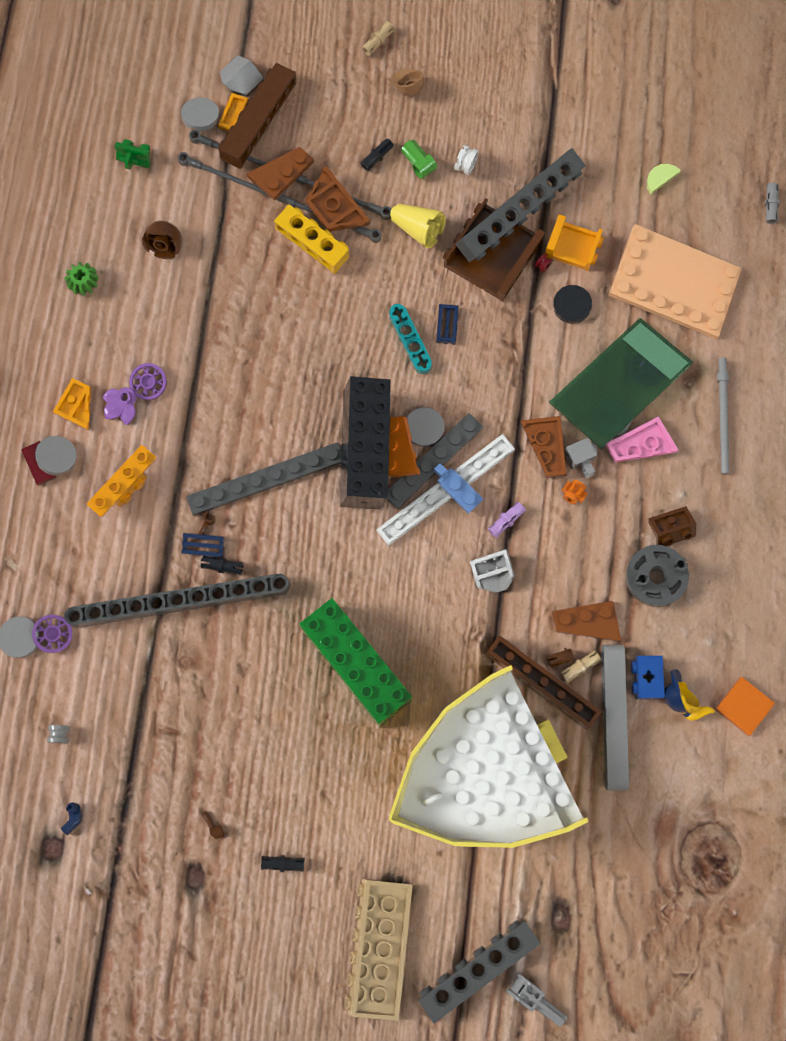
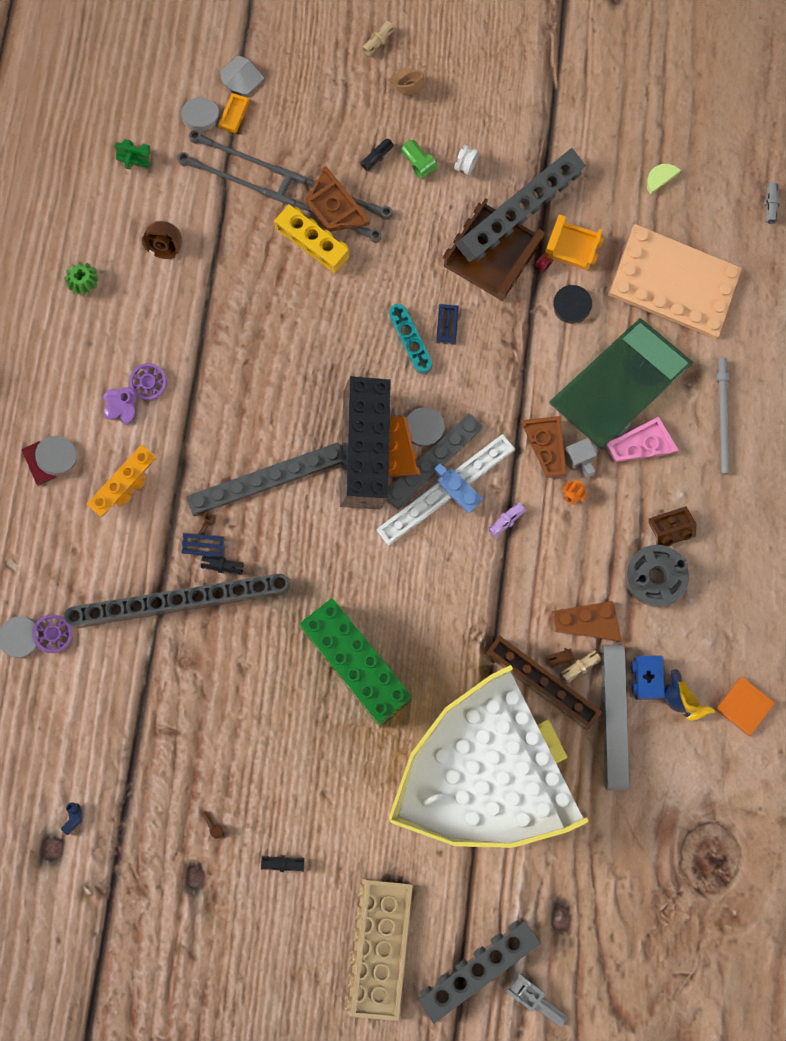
light grey wheel [47,725,70,744] -> none
light orange wing [53,378,91,430] -> none
reddish brown brick [218,63,296,169] -> none
dark orange wing [246,147,314,201] -> none
light yellow cone [390,203,446,249] -> none
light grey slope [470,549,515,593] -> none

